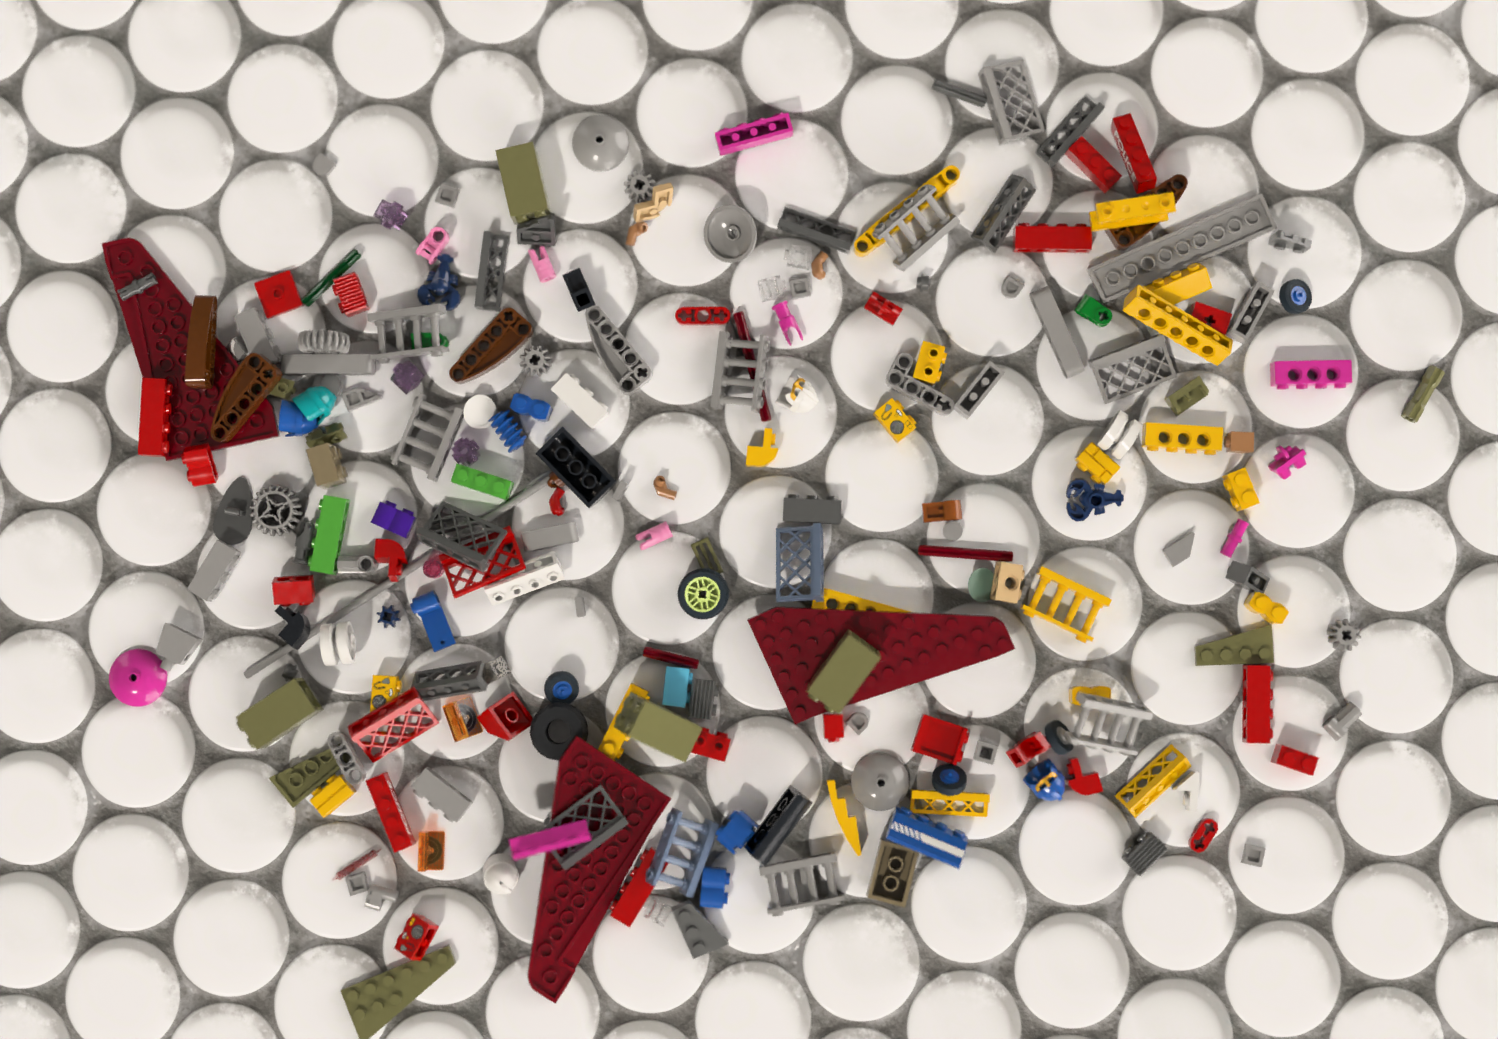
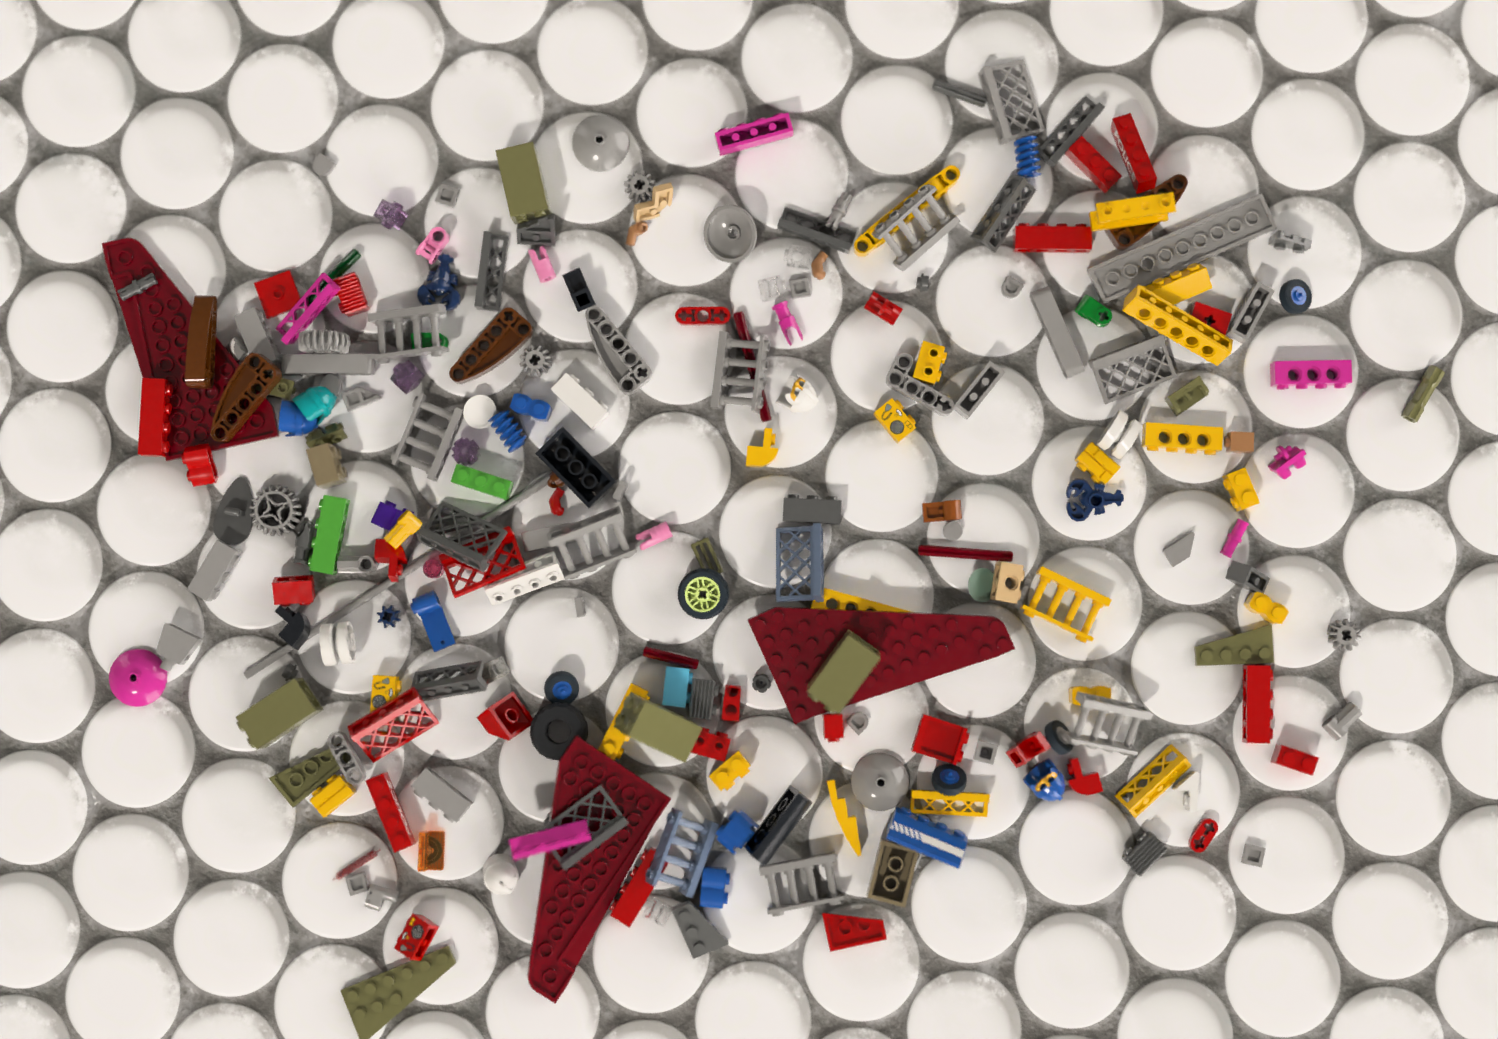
panel [442,696,483,742] -> none
medium nougat arm [653,476,677,500] -> none
none -> dark pink fence [275,273,341,345]
none -> yellow piece [383,510,423,549]
none -> light grey fence [547,506,637,580]
none -> yellow brick [709,750,751,791]
none -> red leg [722,684,741,722]
none -> dark grey plate [752,674,771,693]
none -> red wing [822,912,887,952]
none -> light grey pin [825,192,853,231]
none -> blue piece [1013,135,1042,178]

